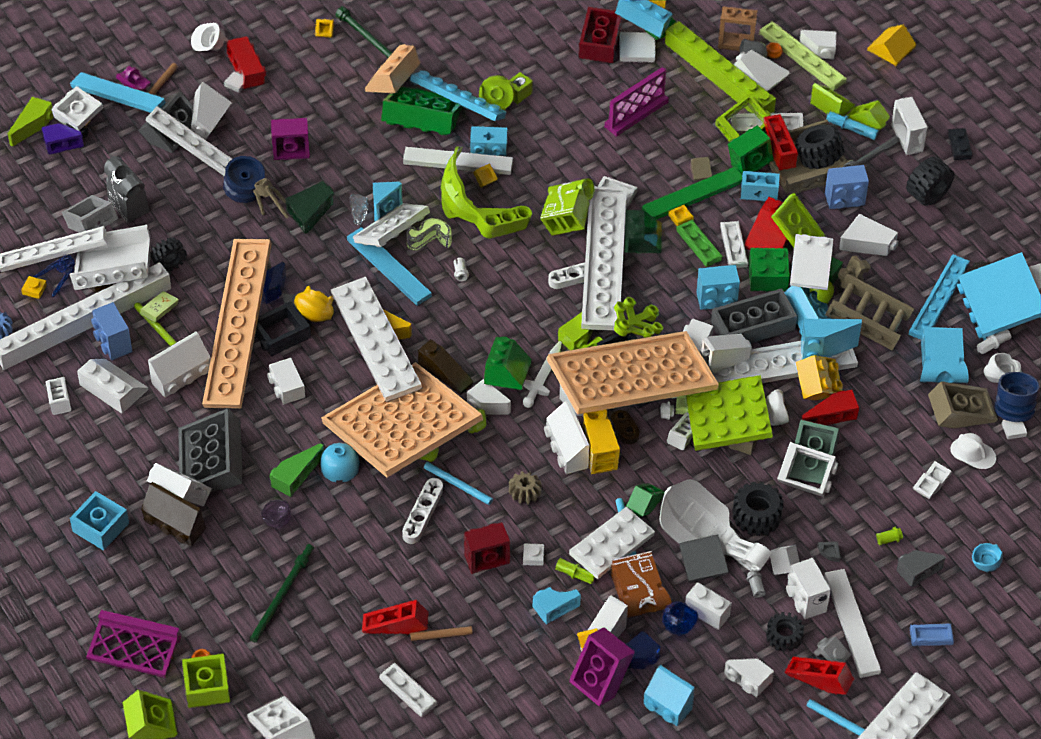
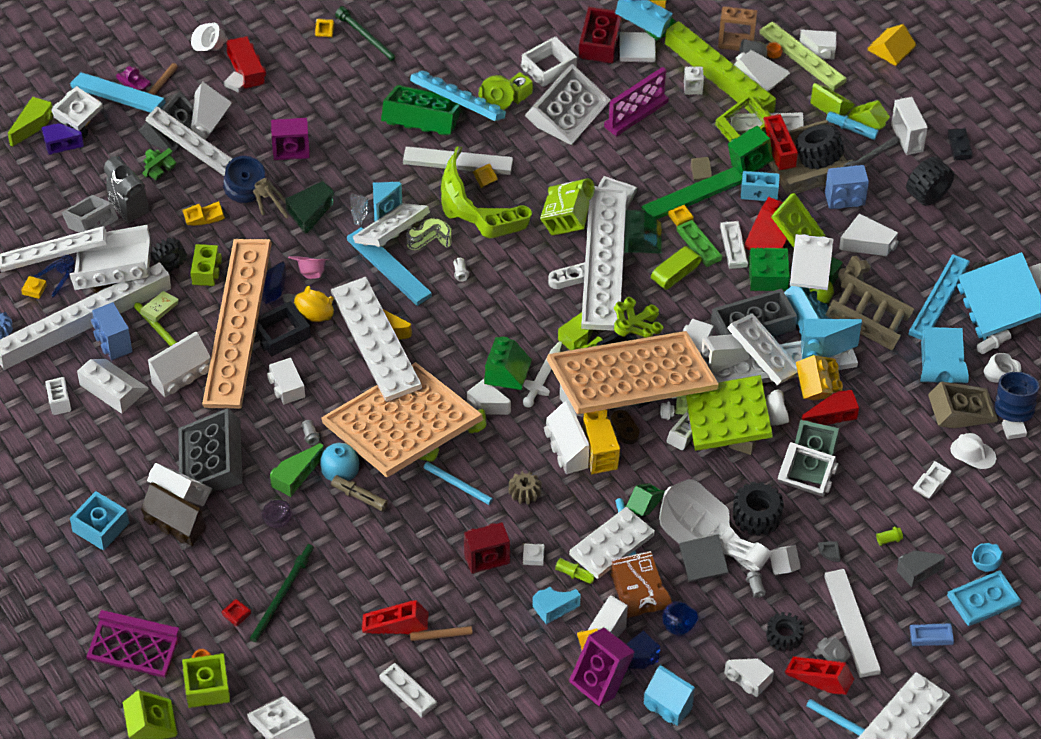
light nougat slope [365,44,420,93] -> none
white beam [402,478,443,544] -> none
dark brown slope [418,339,473,395] -> none
medium azure brick [470,126,507,156] -> none
white brick [685,582,731,630] -> none
medium azure brick [696,265,740,310] -> none
white brick [786,558,831,619] -> none
none -> bright green hips [142,148,176,180]
none -> yellow slope [183,201,225,225]
none -> lime brick [191,244,222,286]
none -> red tile [222,599,251,627]
none -> bright pink piece [288,256,329,279]
none -> light grey pin [301,420,320,445]
none -> dark tan pin [331,475,388,512]
none -> white window [521,37,577,87]
none -> white slope [524,64,610,145]
none -> lime beam [651,246,702,290]
none -> white brick [684,67,704,95]
none -> white plate [728,313,798,385]
none -> medium azure tile [947,570,1021,626]

